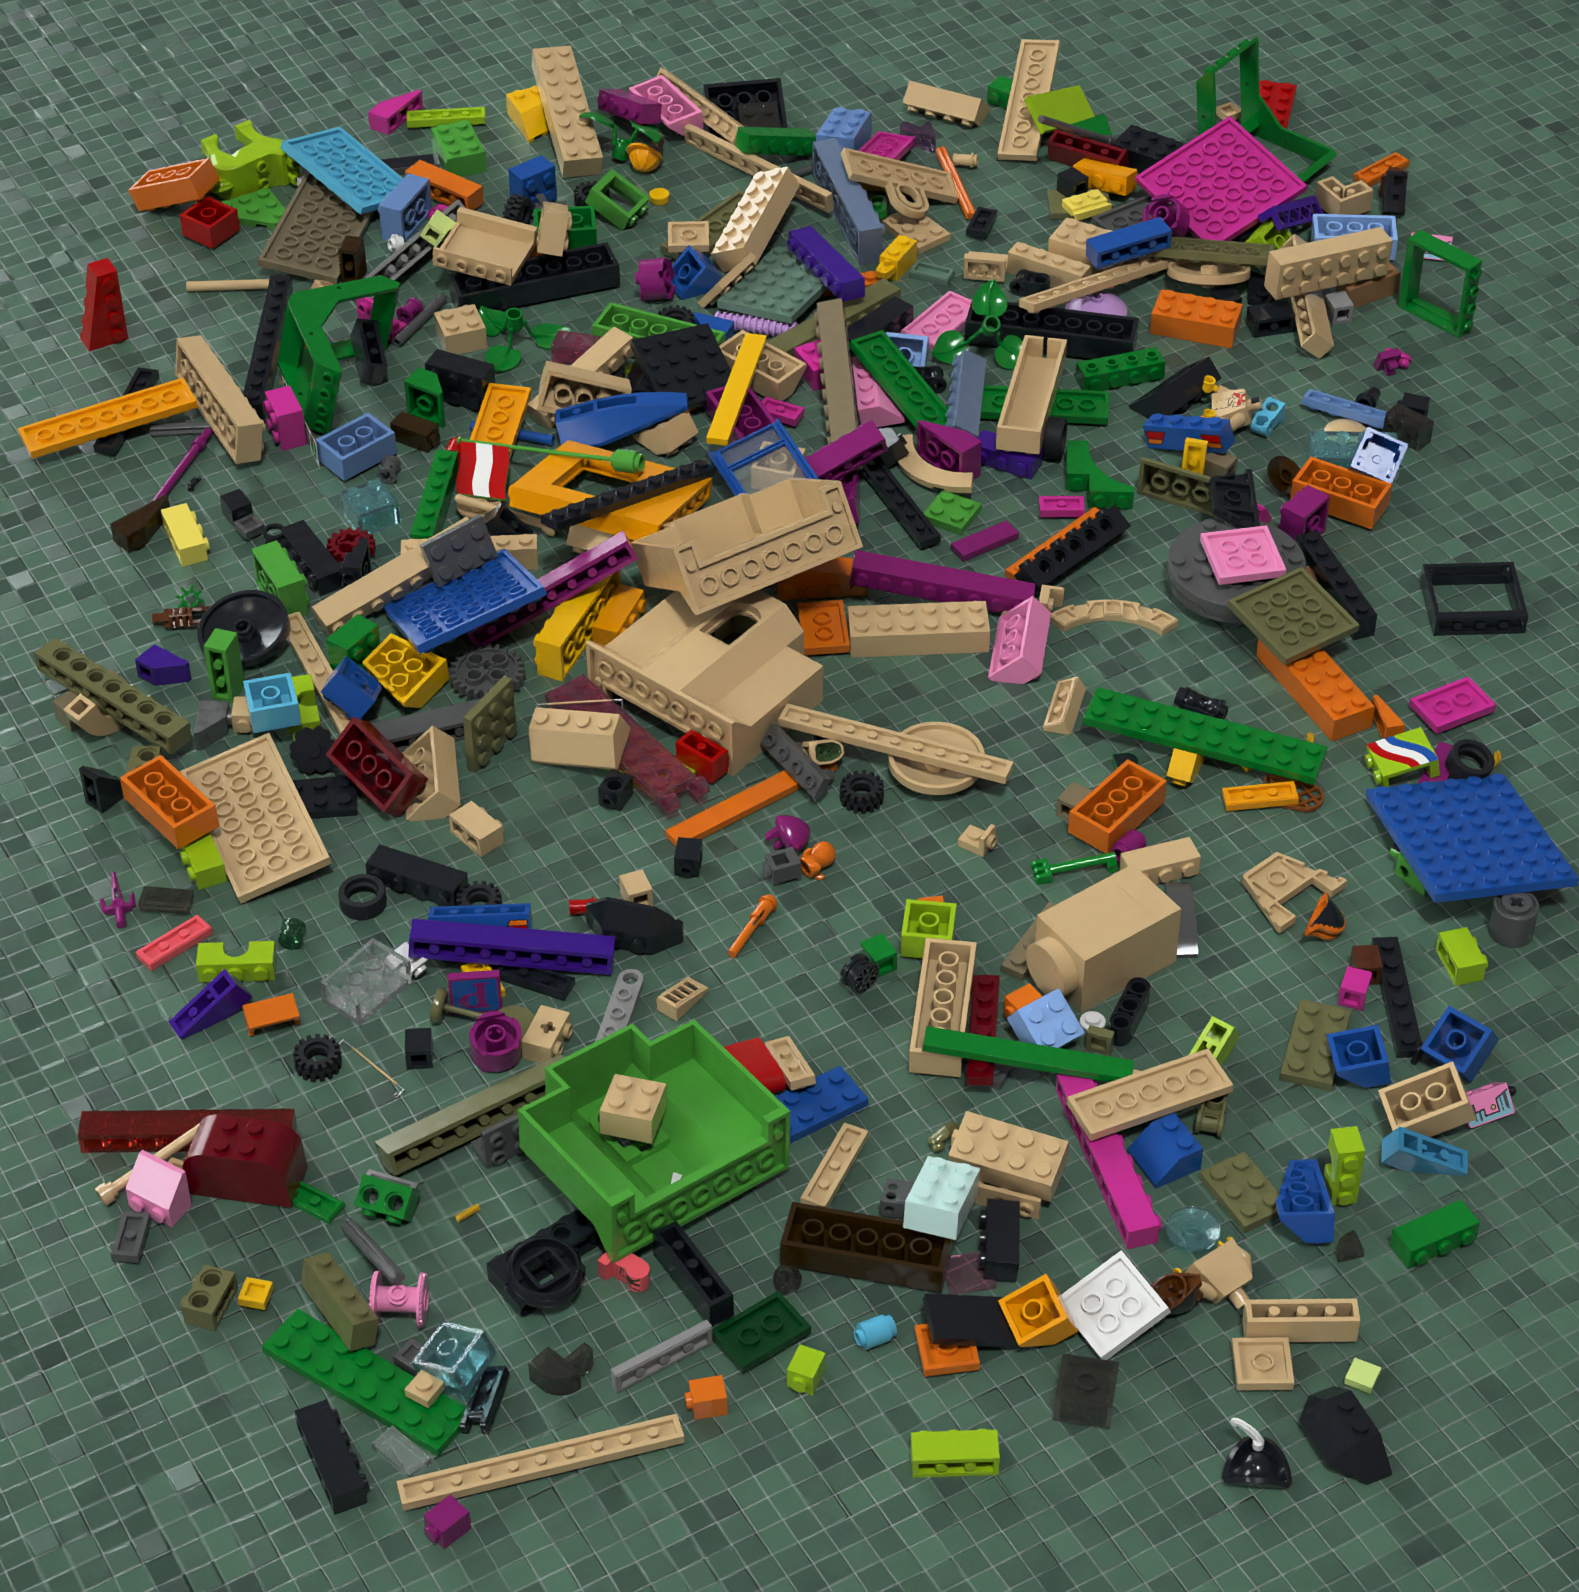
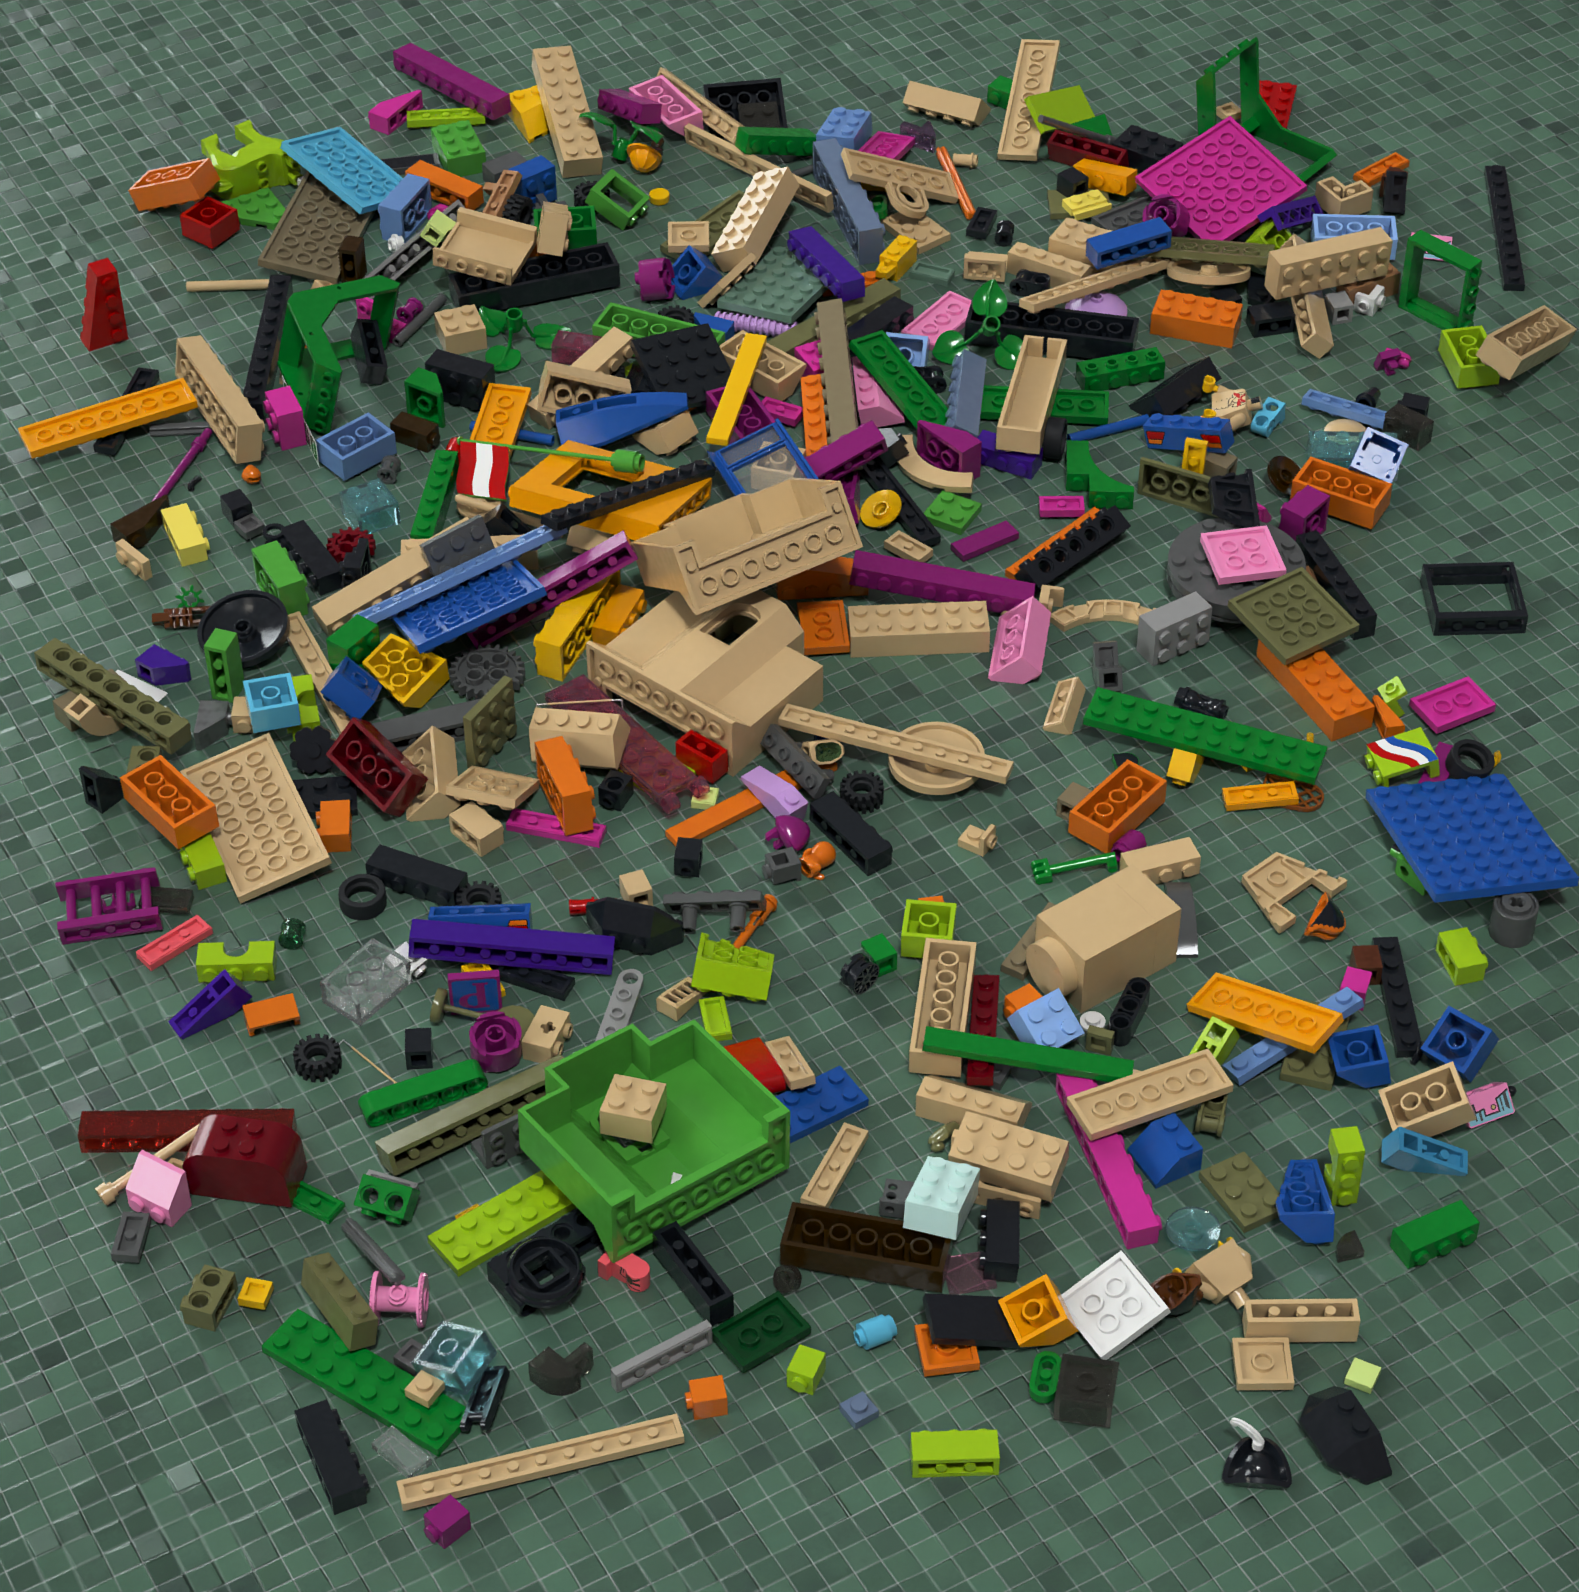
none -> magenta fence [55,867,163,945]
none -> tan plate [116,539,152,581]
none -> white sticker [116,670,168,702]
none -> orange hinge [242,465,261,484]
none -> orange brick [316,800,352,853]
none -> medium blue plate [352,525,568,624]
none -> green beam [358,1059,488,1127]
none -> magenta brick [393,42,511,120]
none -> lime plate [427,1170,577,1277]
none -> tan plate [446,765,540,810]
none -> dark grey brick [482,151,527,183]
none -> medium nougat hinge [482,170,522,218]
none -> dark pink tile [506,808,607,848]
none -> orange brick [534,736,596,836]
none -> dark grey plate [663,889,767,934]
none -> yellowish green tile [691,785,719,810]
none -> lime wedge [691,932,774,1001]
none -> lime tile [699,996,732,1041]
none -> lavender slope [740,765,809,820]
none -> orange brick [801,374,830,456]
none -> black brick [810,791,893,876]
none -> sand blue plate [839,1391,879,1430]
none -> yellow dish [860,490,902,528]
none -> tan plate [884,530,933,563]
none -> tan slope [915,1075,1032,1128]
none -> black bush [995,220,1014,247]
none -> green plate [1029,1351,1062,1403]
none -> blue piece [1067,414,1149,441]
none -> dark grey brick [1092,640,1123,691]
none -> light grey brick [1136,591,1212,666]
none -> light orange plate [1187,972,1344,1054]
none -> medium blue plate [1223,987,1364,1086]
none -> white bracket [1354,284,1386,317]
none -> lime bracket [1377,676,1408,717]
none -> lime brick [1438,325,1500,389]
none -> tan brick [1476,305,1577,380]
none -> black plate [1484,165,1525,291]

